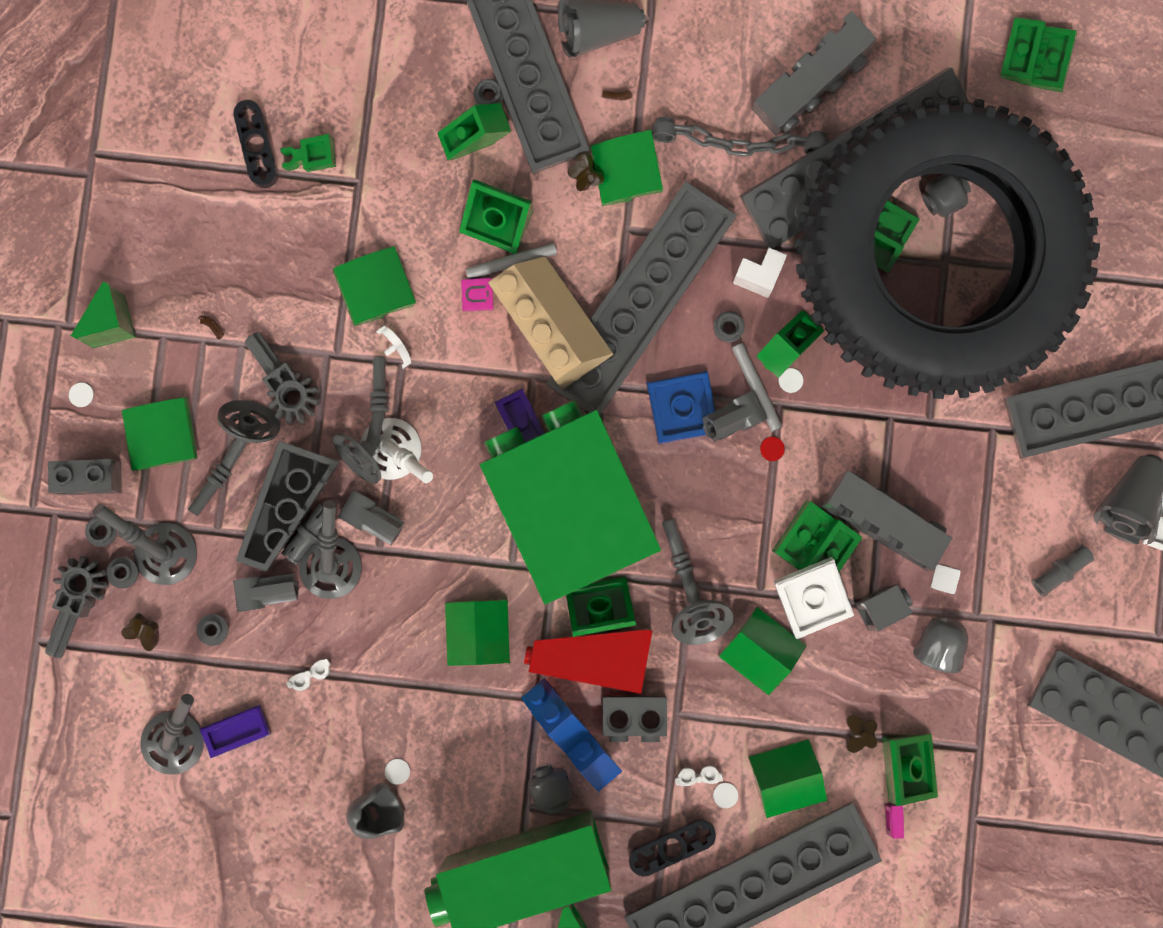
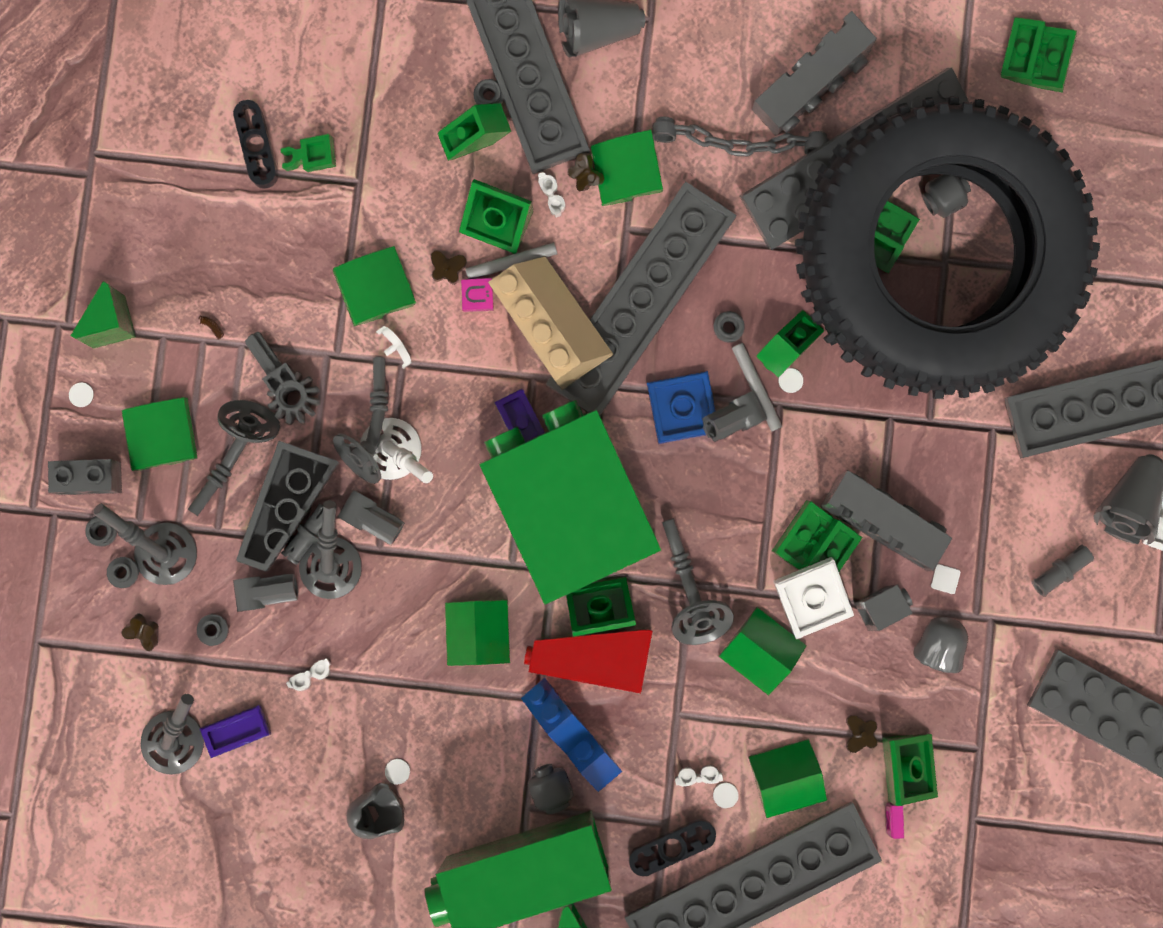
dark grey gear [45,556,109,658] -> none
reddish brown leg [601,90,632,101] -> none
dark grey brick [603,696,667,742] -> none
white piece [733,248,787,298] -> none
red sticker [760,437,785,461] -> none
none -> dark brown piece [431,251,467,285]
none -> white piece [538,172,566,218]

